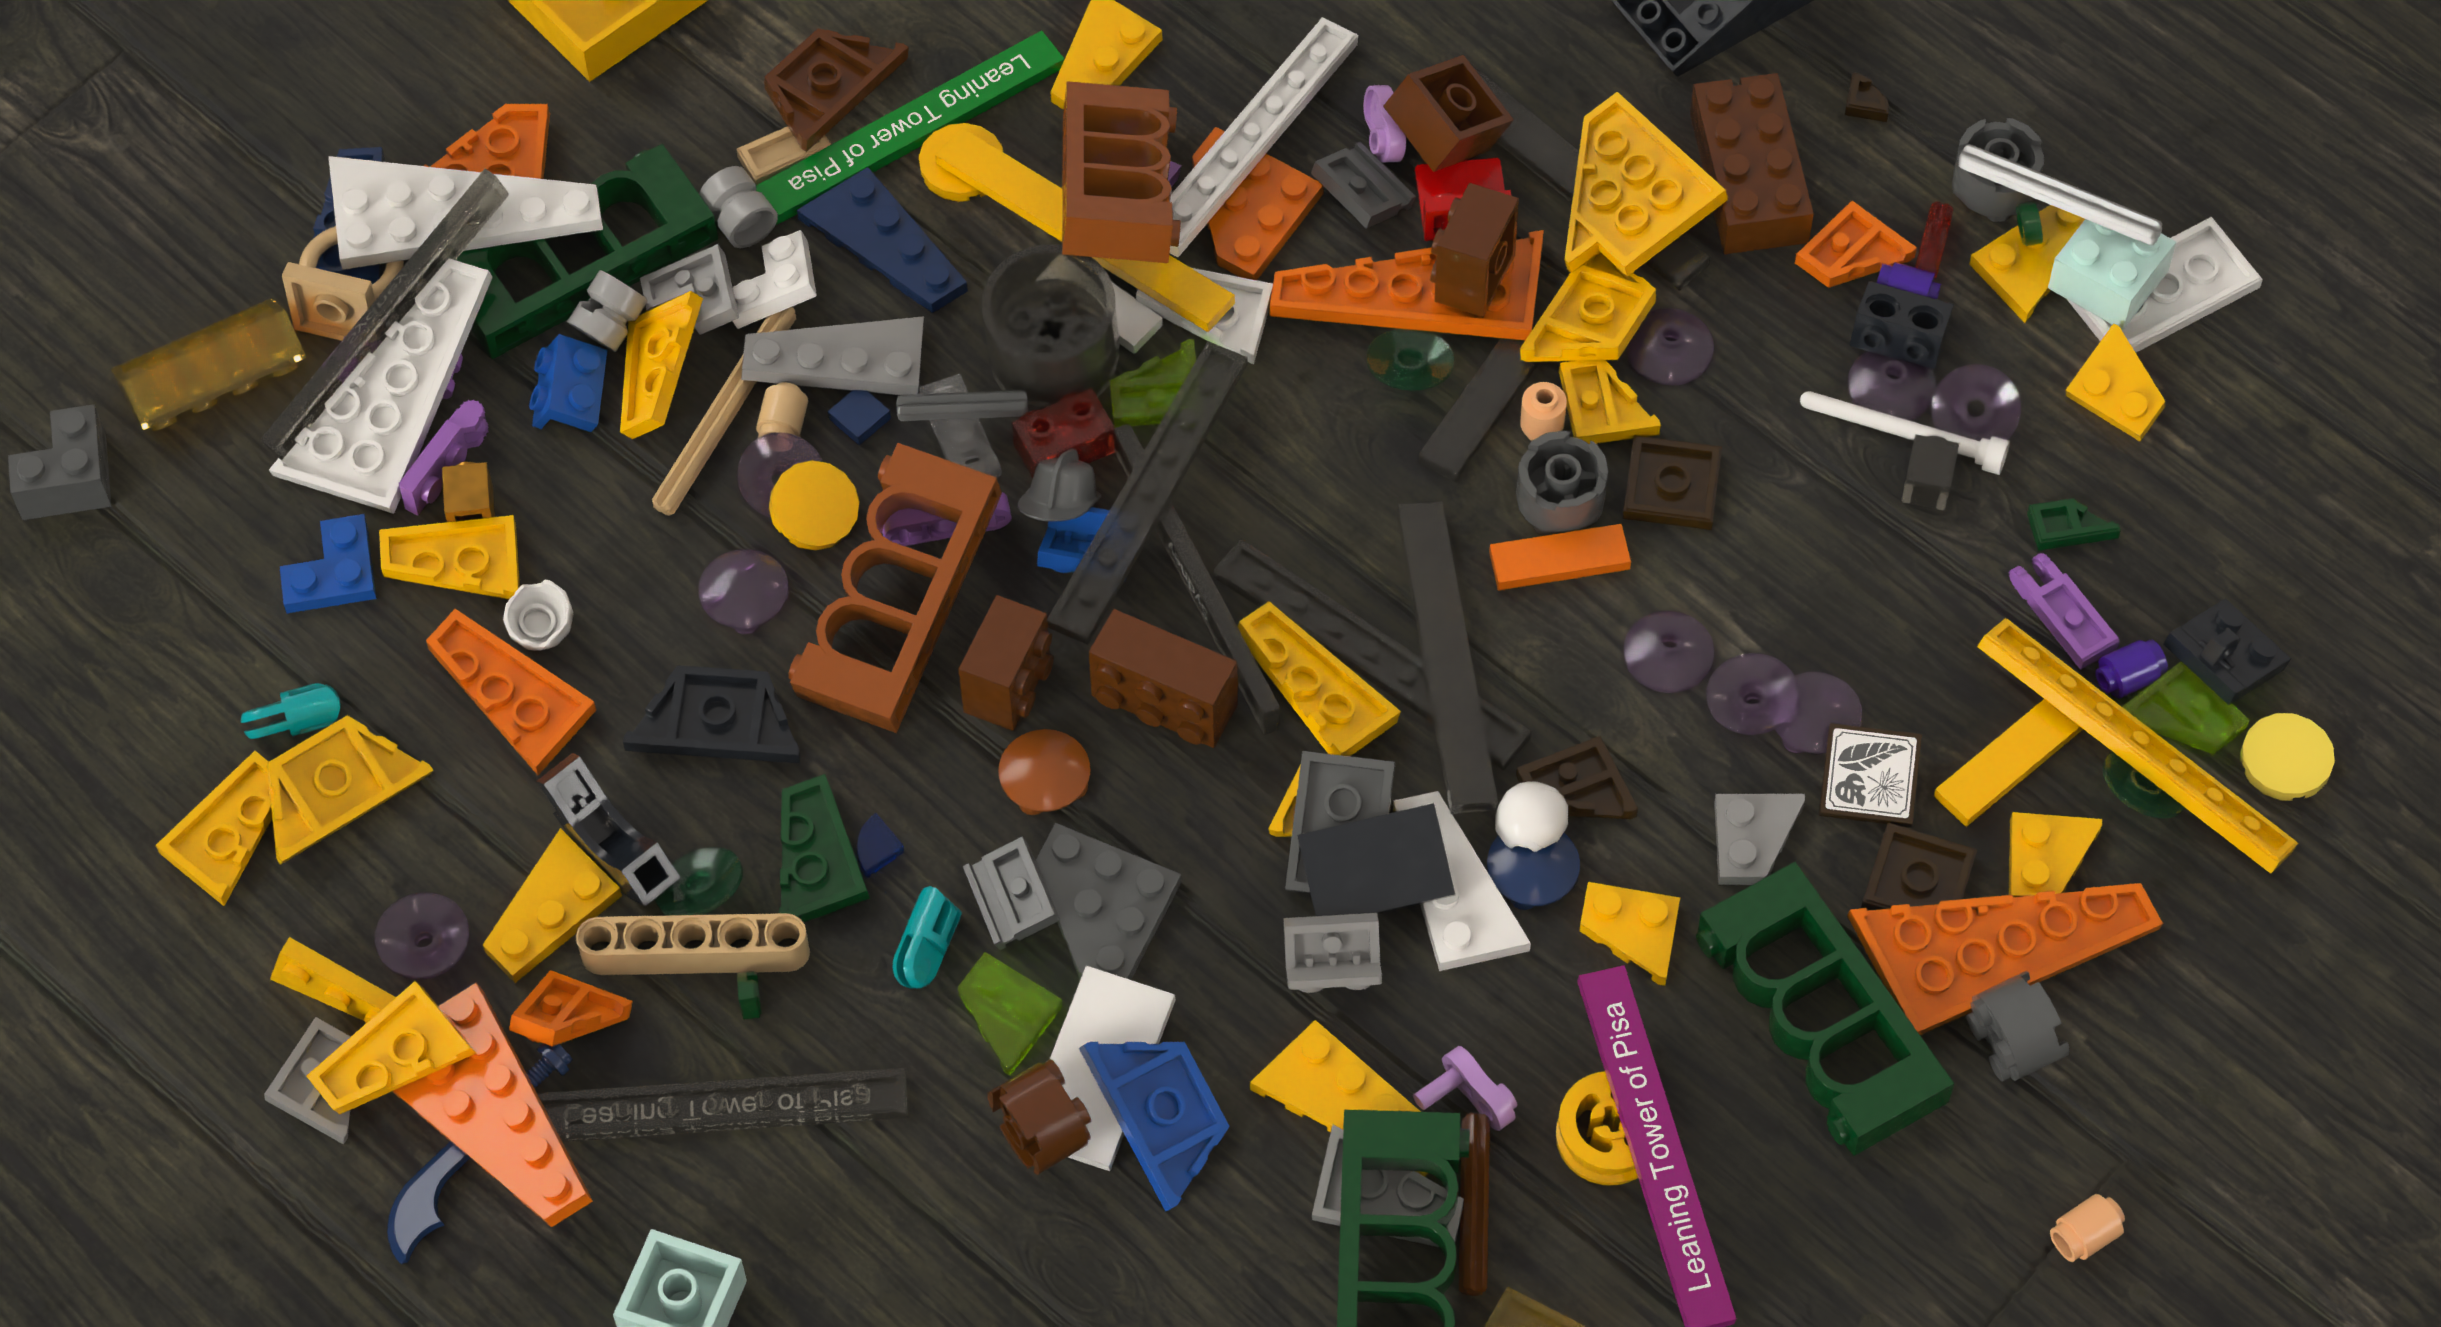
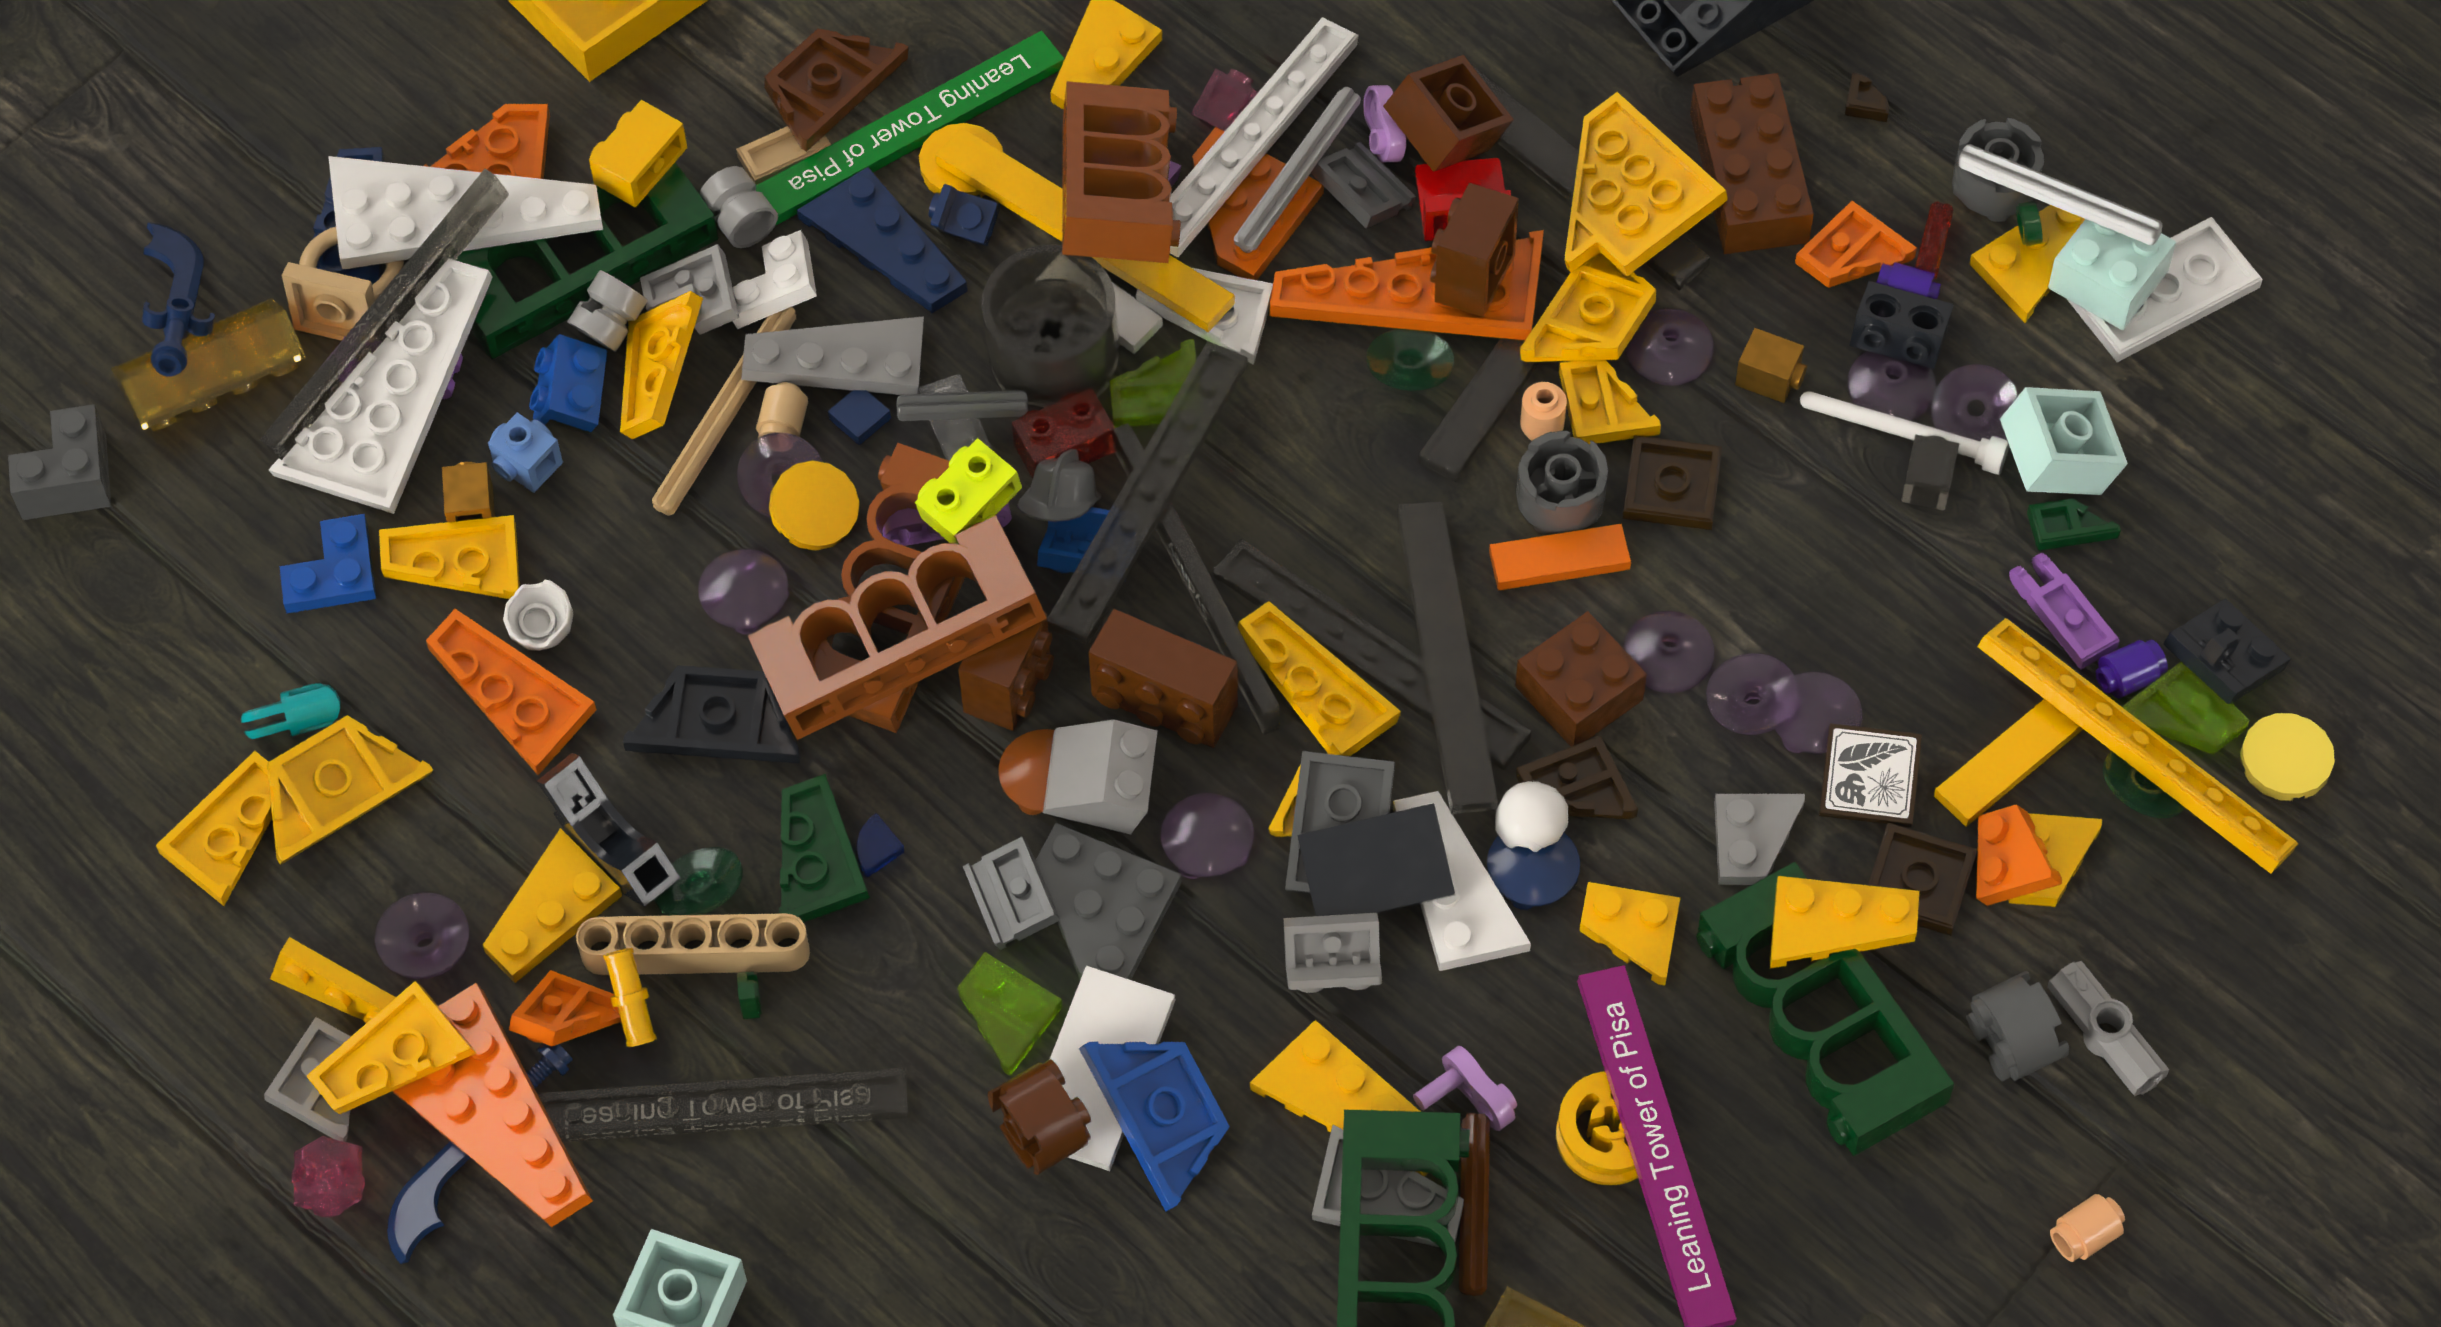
medium lavender hinge [399,399,489,516] -> none
teal arm [892,886,962,989] -> none
orange wing [1847,883,2163,1035] -> none
yellow wing [2066,323,2165,441] -> none
none -> dark blue sword [142,222,215,377]
none -> clear pink brick [292,1136,364,1217]
none -> medium blue brick [488,412,563,493]
none -> yellow brick [589,100,687,208]
none -> yellow pin [603,947,657,1047]
none -> dark orange fence [748,515,1047,740]
none -> neon yellow brick [915,438,1022,544]
none -> dark blue bracket [929,184,1001,246]
none -> light grey slope [1043,720,1158,834]
none -> clear purple dish [1161,793,1254,879]
none -> clear pink bracket [1191,68,1258,131]
none -> light grey axle [1234,87,1361,253]
none -> reddish brown brick [1515,611,1647,747]
none -> pearl gold brick [1735,328,1807,403]
none -> yellow wing [1770,876,1919,969]
none -> orange wing [1976,804,2062,906]
none -> light aqua brick [2000,387,2128,495]
none -> light grey piece [2047,961,2169,1096]

